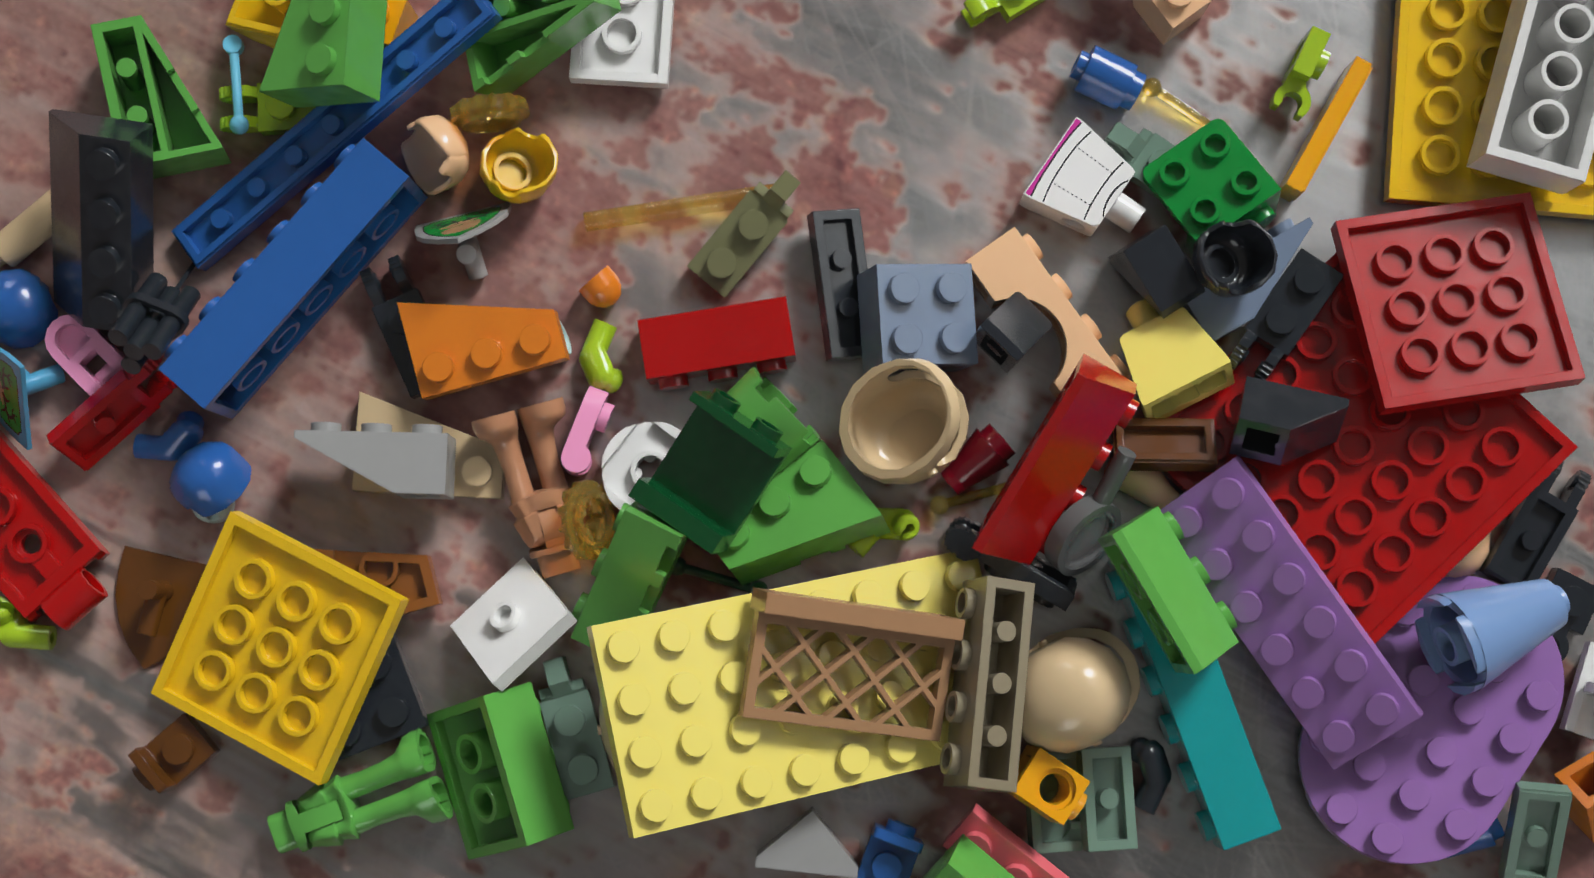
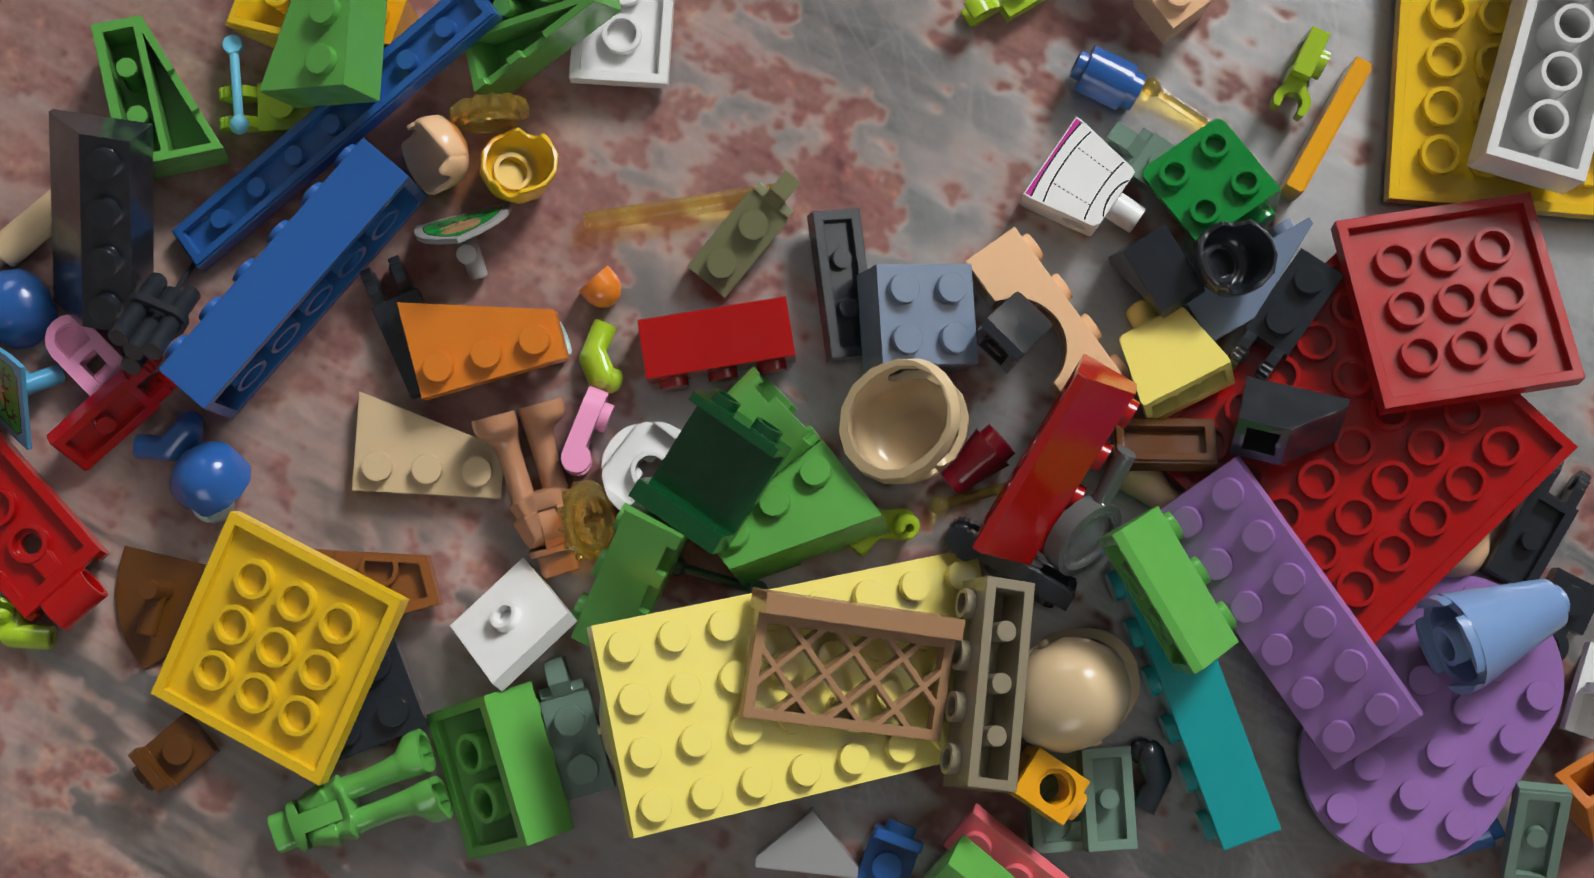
light grey slope [294,422,456,500] -> none

